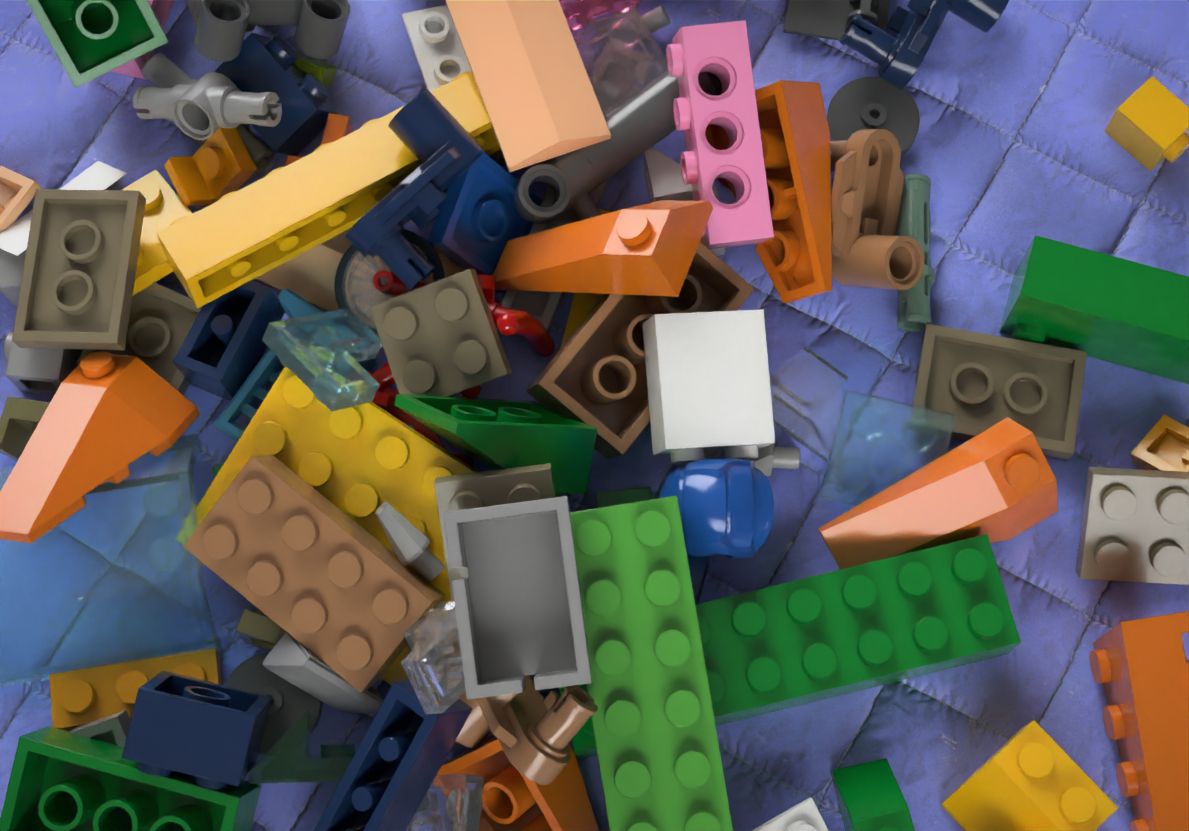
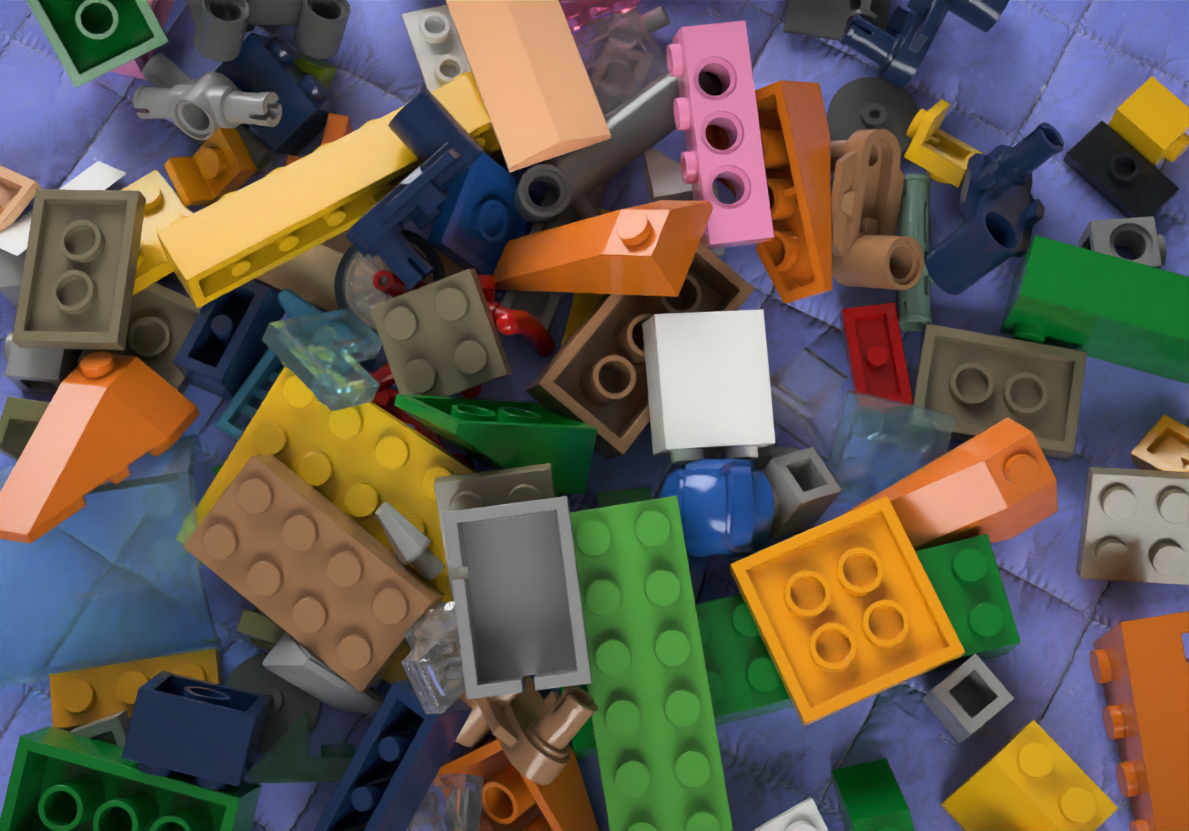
none -> light orange plate [729,496,965,727]
none -> light grey brick [762,447,842,540]
none -> red plate [840,302,913,416]
none -> yellow bracket [904,99,984,188]
none -> light grey brick [922,653,1014,744]
none -> dark blue piece [925,122,1064,295]
none -> black plate [1063,120,1180,218]
none -> light grey brick [1078,216,1167,269]

